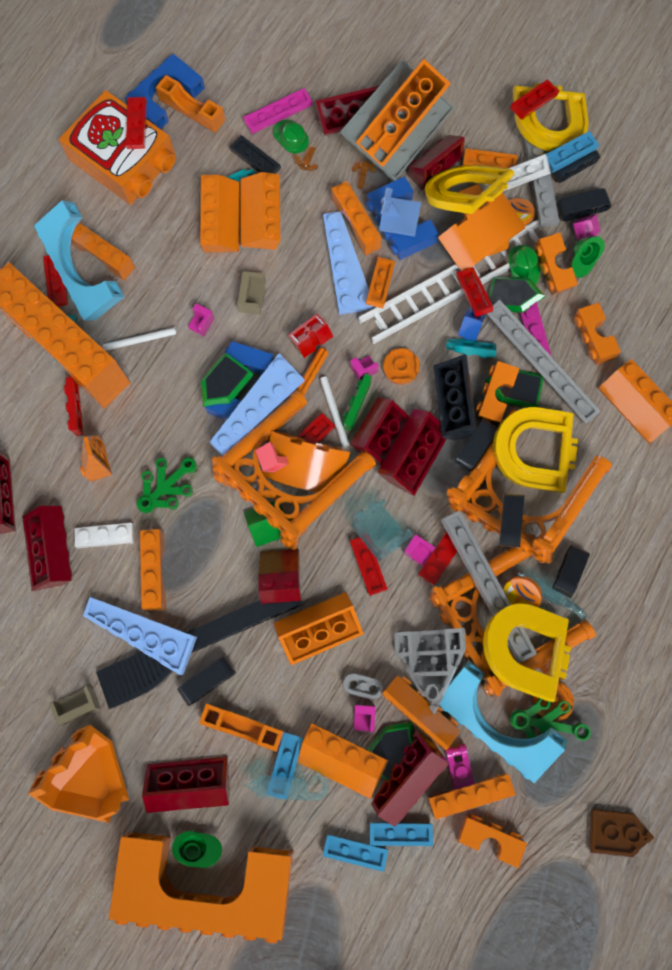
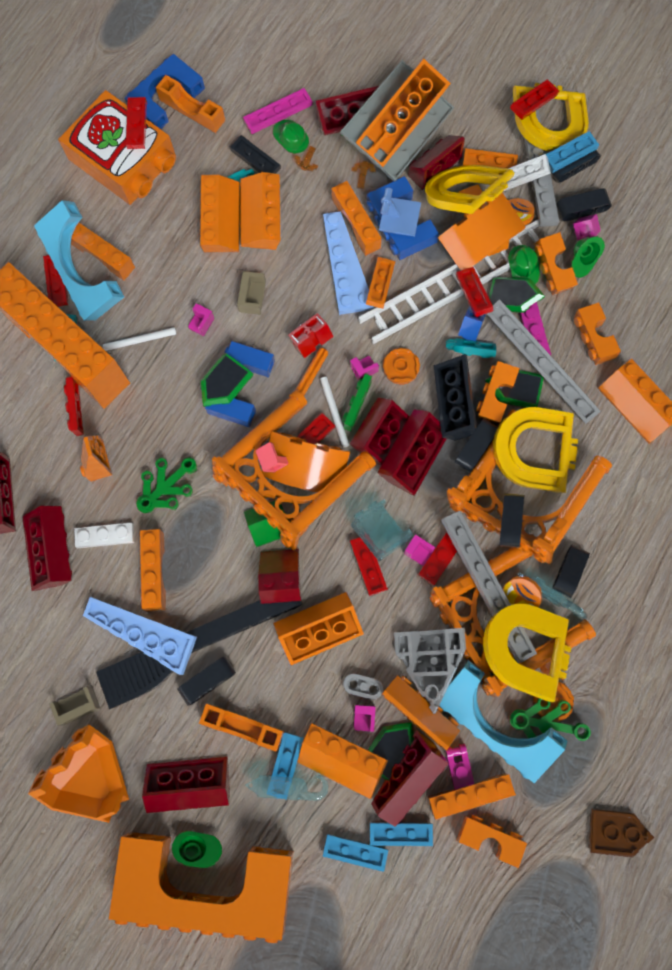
light blue wing [210,353,305,456] -> none

